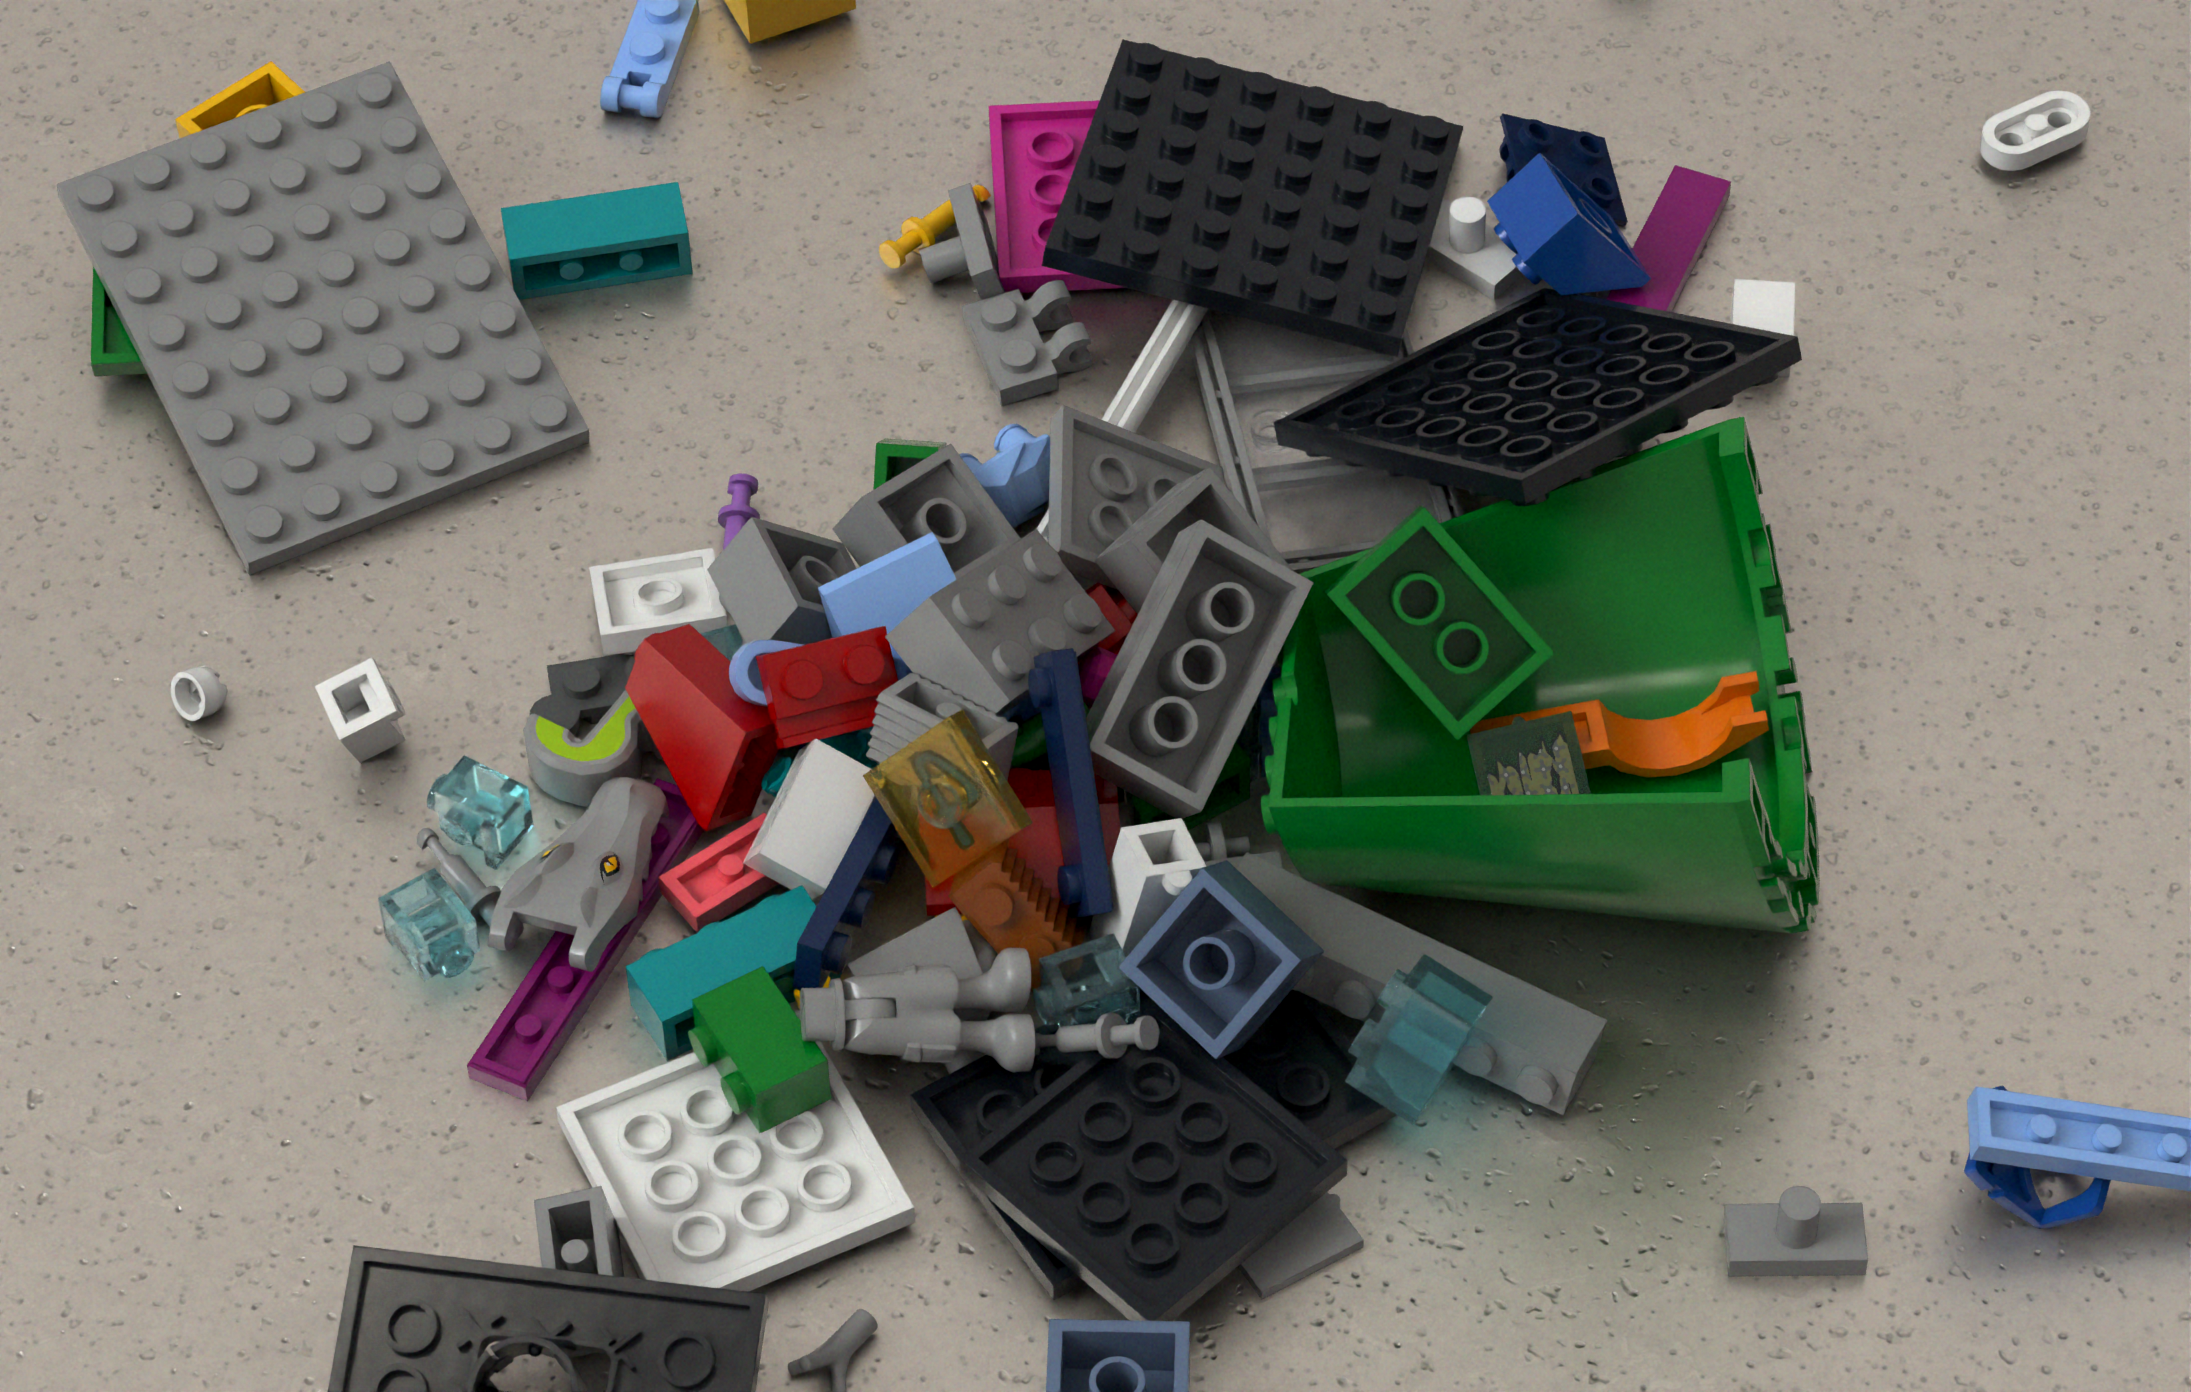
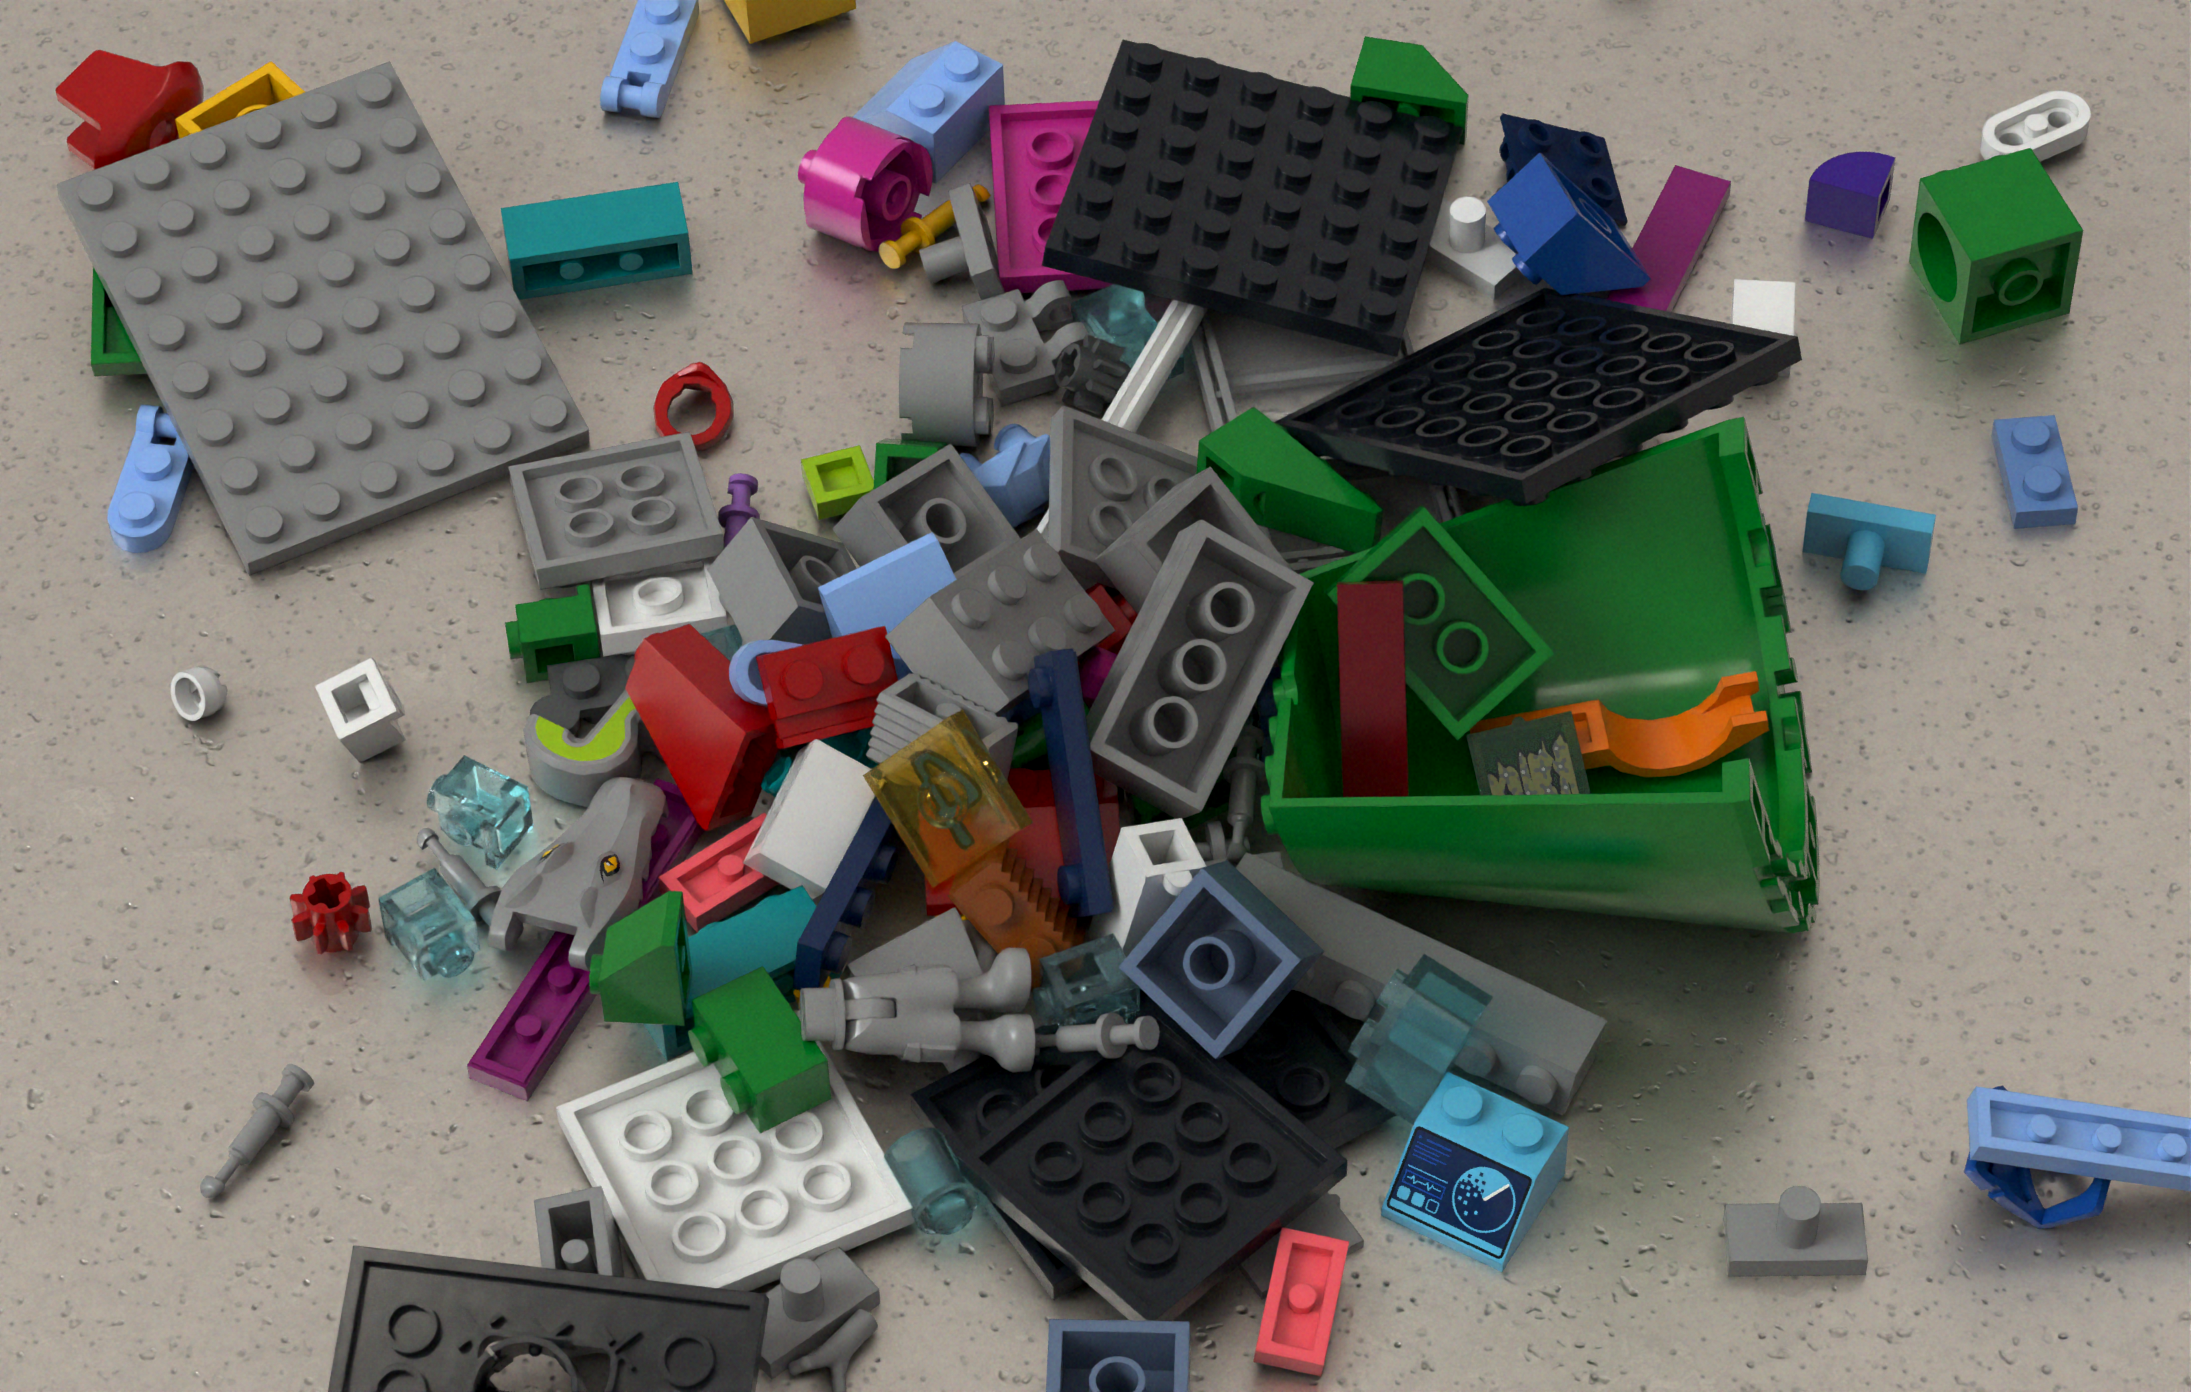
none -> red piece [55,50,204,170]
none -> light blue plate [107,404,194,553]
none -> light grey piece [200,1064,314,1198]
none -> red gear [290,872,372,955]
none -> green brick [505,584,600,683]
none -> light grey plate [508,432,725,590]
none -> green slope [589,891,692,1026]
none -> red piece [653,362,734,451]
none -> light grey tile [759,1247,880,1379]
none -> dark pink brick [798,116,933,252]
none -> lime plate [801,445,874,520]
none -> light blue slope [853,41,1005,183]
none -> clear light blue brick [883,1128,979,1235]
none -> light grey brick [899,322,995,447]
none -> dark grey gear [1055,335,1131,415]
none -> clear light blue tile [1071,284,1184,381]
none -> green slope [1196,407,1383,553]
none -> light grey piece [1223,725,1266,863]
none -> coral plate [1253,1227,1349,1376]
none -> dark red tile [1337,581,1409,797]
none -> green slope [1350,36,1469,145]
none -> slope [1381,1072,1569,1272]
none -> medium azure tile [1802,493,1936,590]
none -> dark purple brick [1805,152,1896,239]
none -> green brick [1909,148,2083,345]
none -> medium blue plate [1991,415,2078,529]

